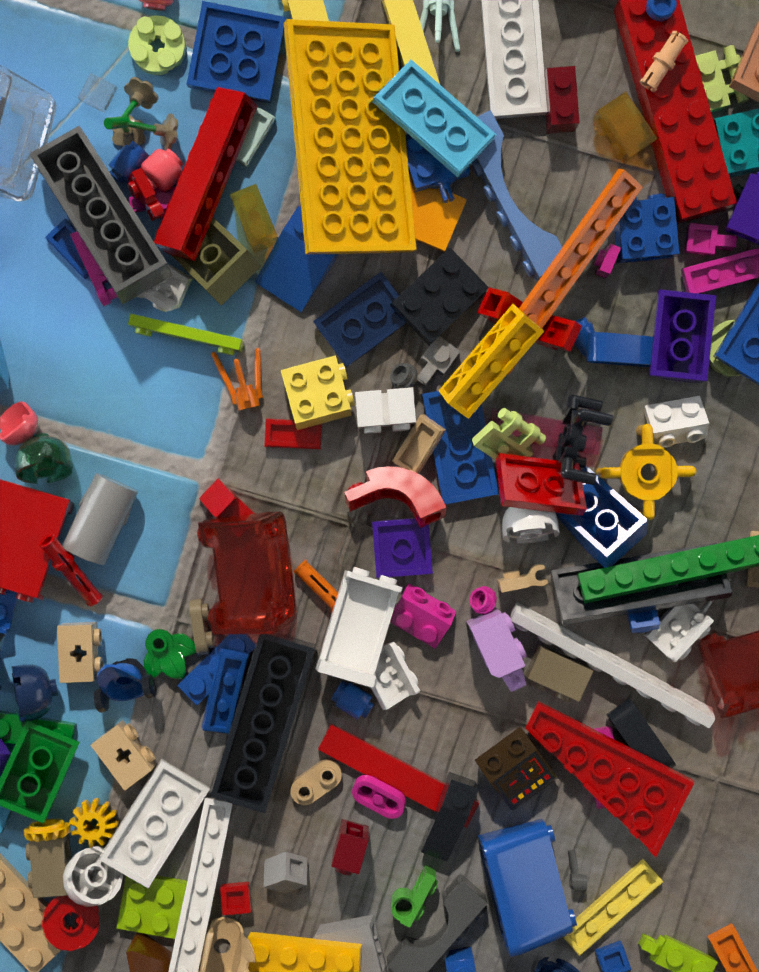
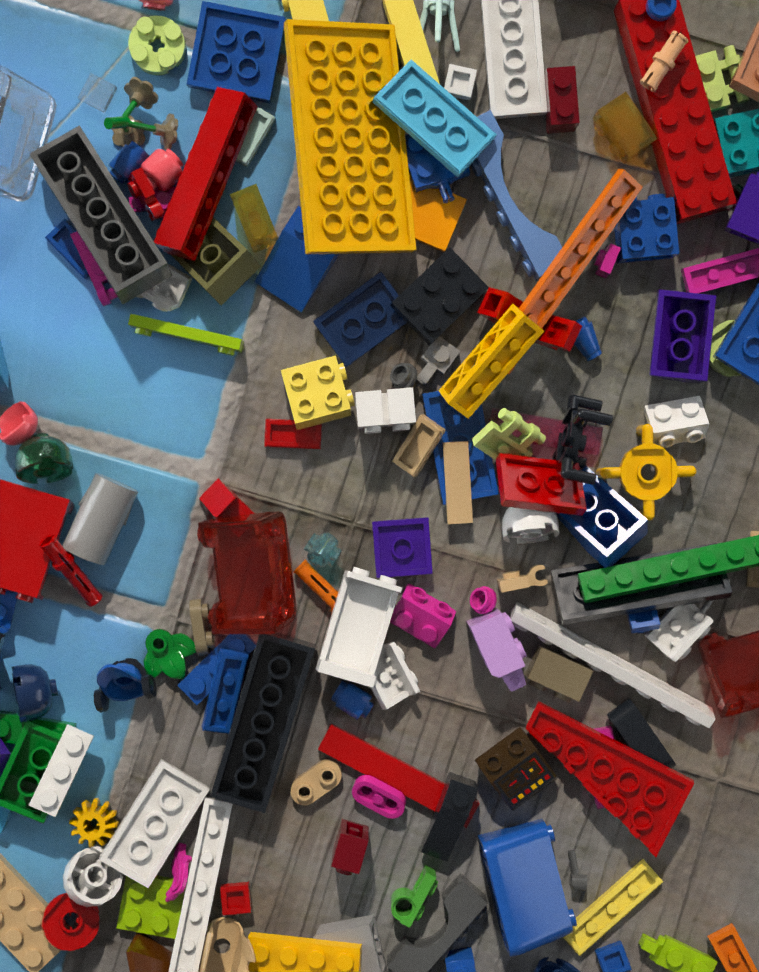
yellow gear [24,819,71,842] -> none
dark tan brick [26,833,71,898] -> none
tan brick [57,622,103,683] -> none
tan brick [90,720,156,791] -> none
orange plant [211,348,263,410] -> none
light grey panel [263,852,308,893] -> none
arch [344,466,446,528] -> none
blue beam [587,332,653,367] -> none
dark pink plate [685,223,737,256] -> none
none -> white plate [29,724,94,817]
none -> dark pink piece [165,843,192,902]
none -> clear light blue gear [304,533,342,567]
none -> tan sticker [443,441,473,524]
none -> white plate [444,64,477,101]

